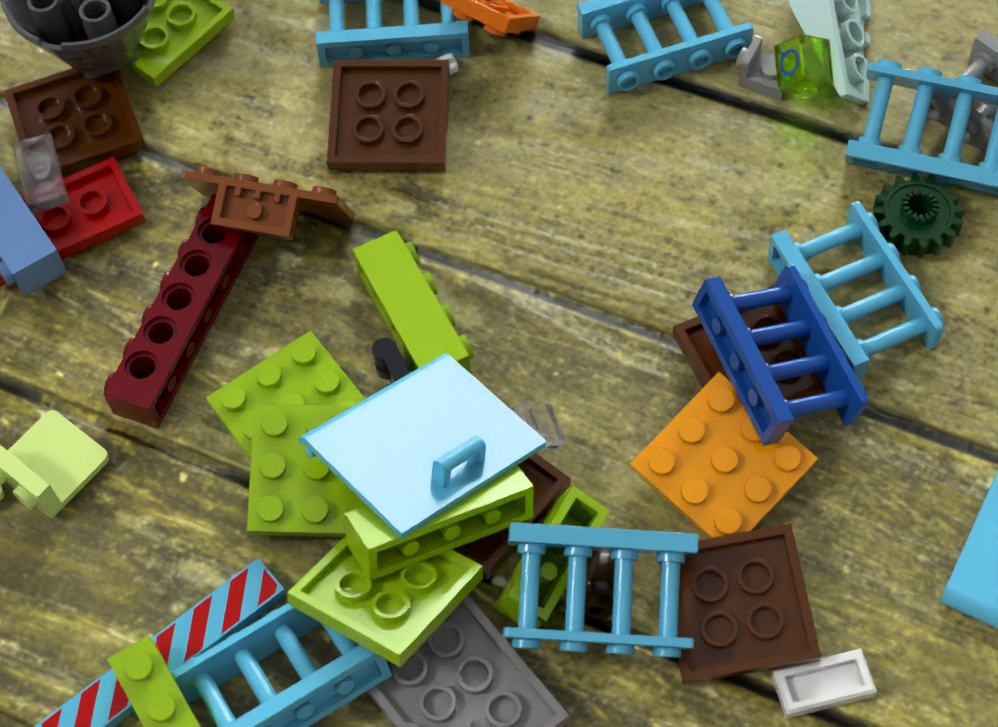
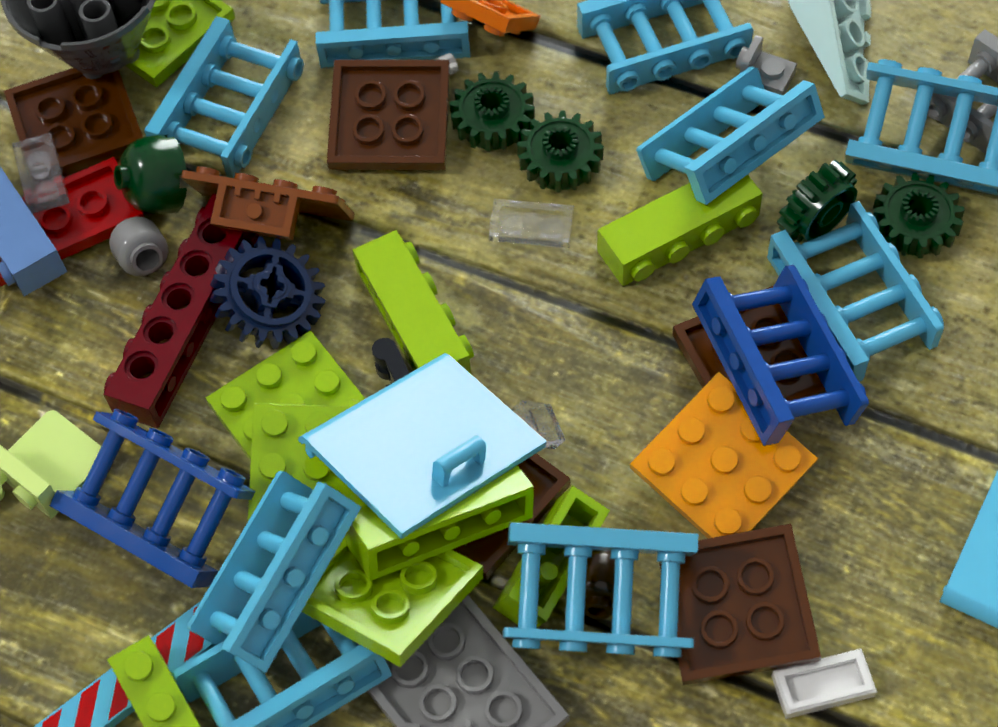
clear neon green brick [774,34,834,99] -> none
none -> blue fence [49,408,256,588]
none -> light grey head [109,217,169,276]
none -> dark green cylinder [114,135,187,214]
none -> medium azure fence [144,16,304,178]
none -> medium azure fence [187,471,361,673]
none -> dark blue gear [210,237,325,349]
none -> dark green gear [450,71,535,152]
none -> clear plate [489,199,574,248]
none -> dark green gear [517,110,604,192]
none -> lime brick [597,174,763,287]
none -> medium azure fence [637,66,825,205]
none -> dark green gear [777,160,858,243]

